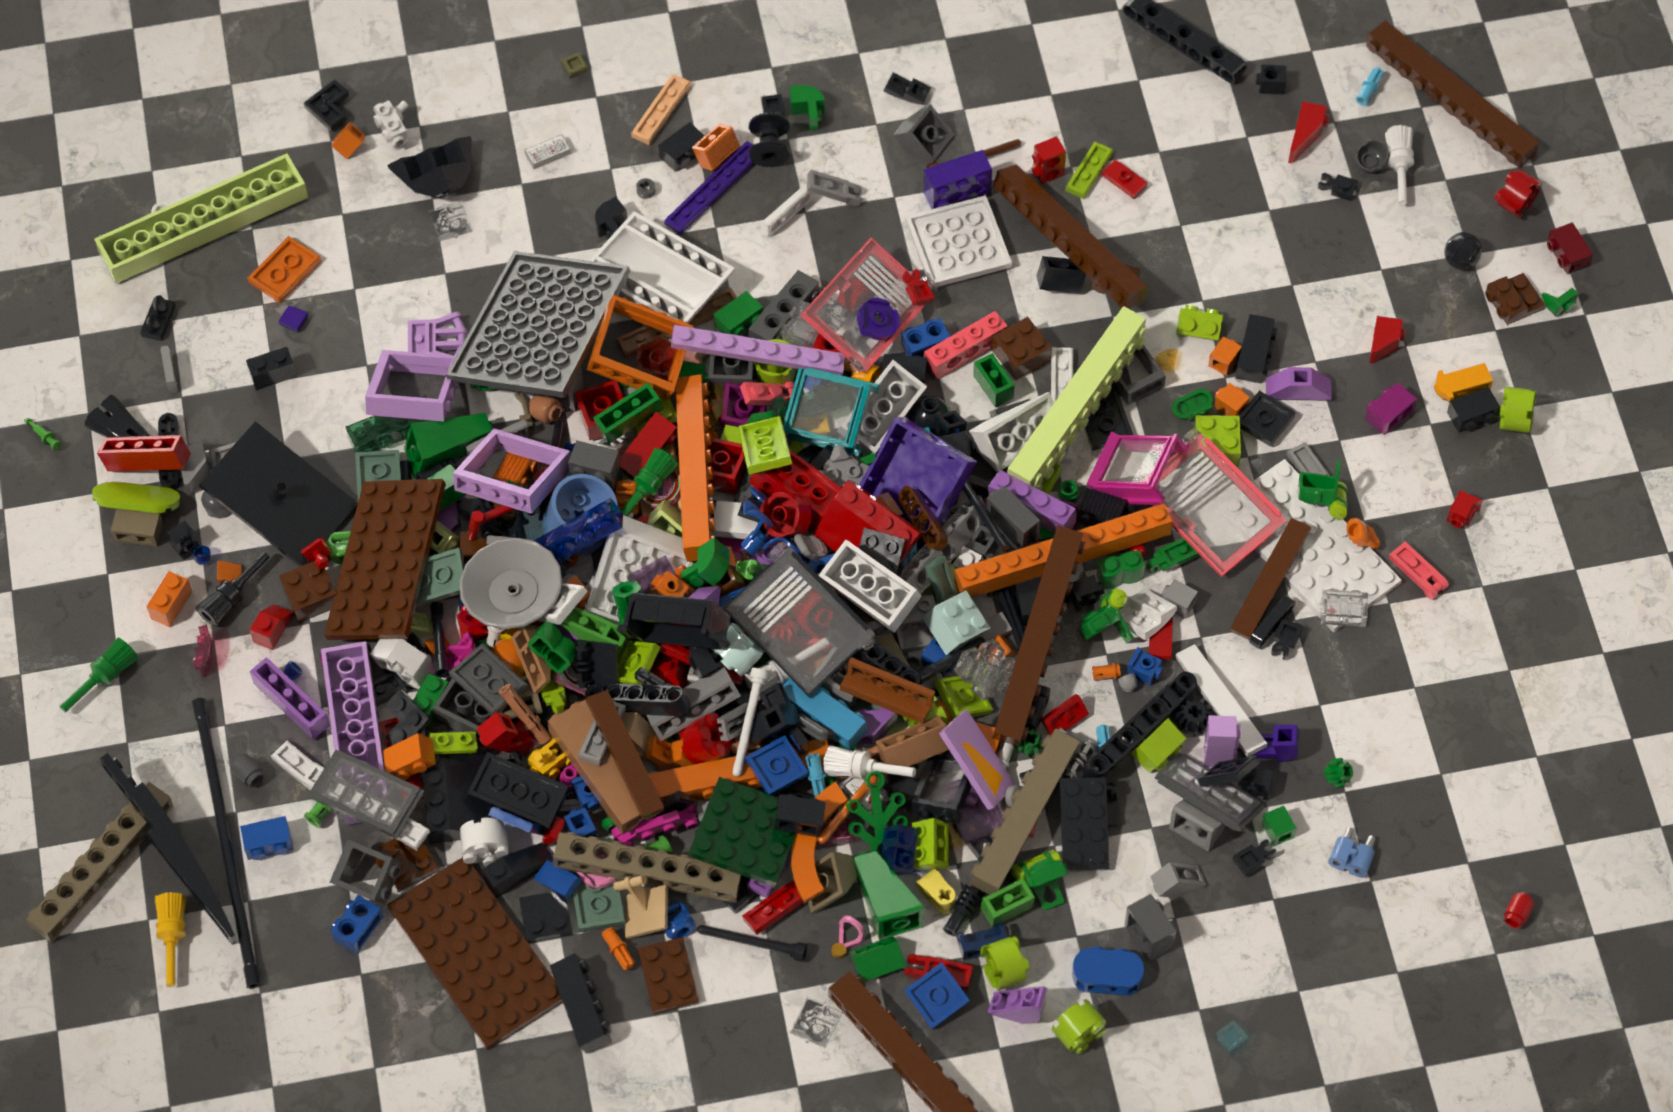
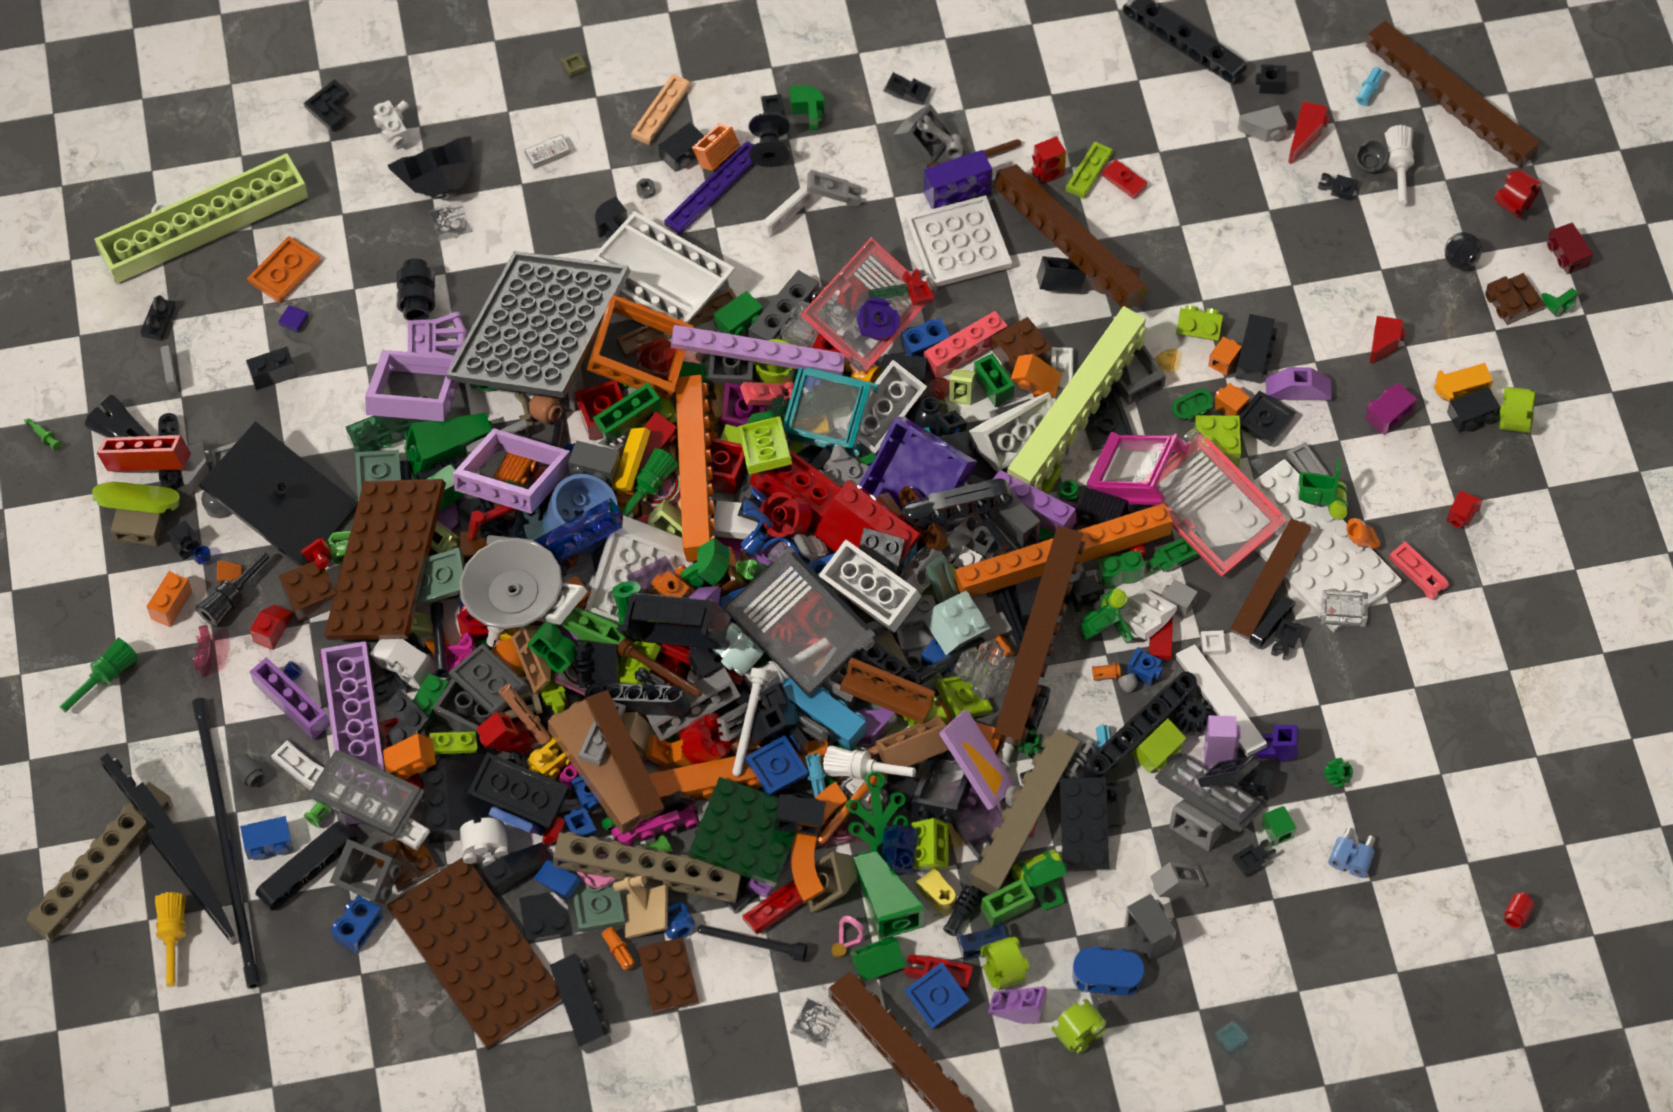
orange panel [331,122,366,159] -> none
red plate [1041,694,1089,736] -> none
none -> black beam [255,821,357,911]
none -> black piece [396,258,435,321]
none -> yellow tile [611,428,650,492]
none -> reddish brown piece [618,638,702,698]
none -> clear green axle [868,284,909,299]
none -> black piece [902,478,1013,527]
none -> light grey brick [917,115,963,159]
none -> clear red plate [930,378,950,399]
none -> yellowish green slope [949,369,975,405]
none -> orange brick [1011,354,1062,398]
none -> white tile [1200,630,1226,656]
none -> light grey slope [1238,105,1287,142]

